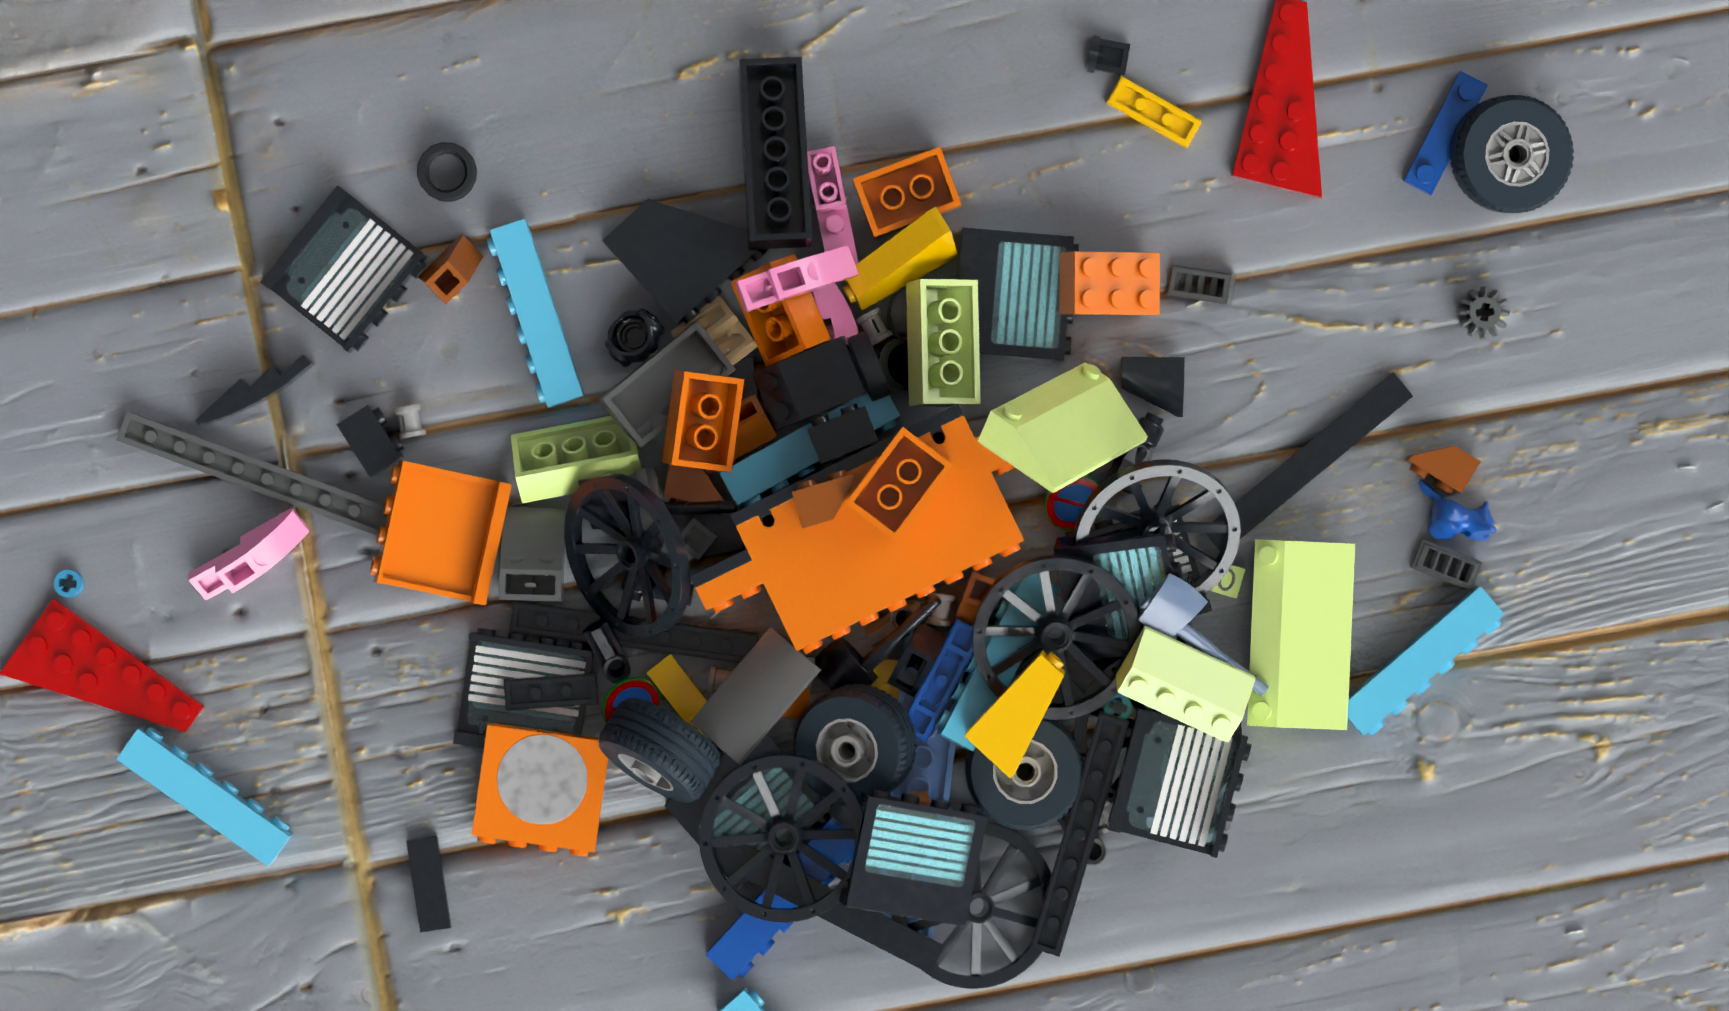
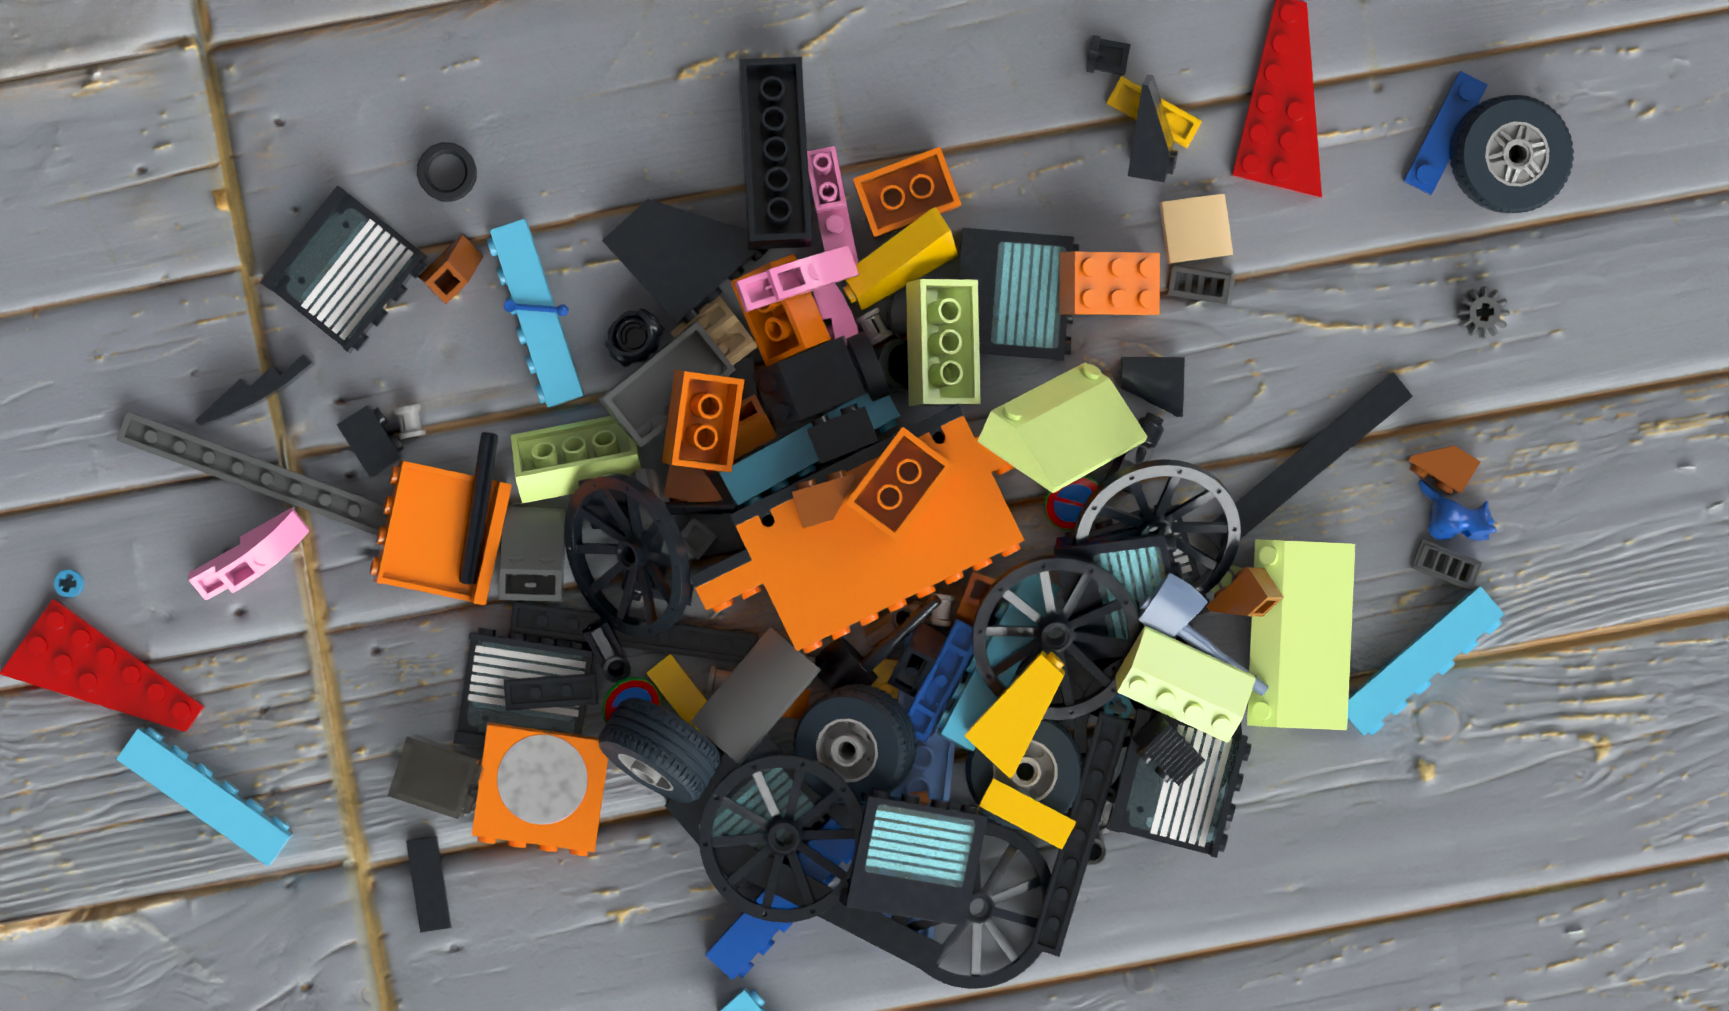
none -> clear smoke slope [388,735,484,819]
none -> black axle [459,432,498,585]
none -> blue hinge [503,300,569,316]
none -> yellow tile [979,778,1076,849]
none -> black slope [1128,75,1178,182]
none -> black brick [1133,713,1205,786]
none -> tan slope [1159,194,1233,264]
none -> dark orange slope [1206,567,1284,617]

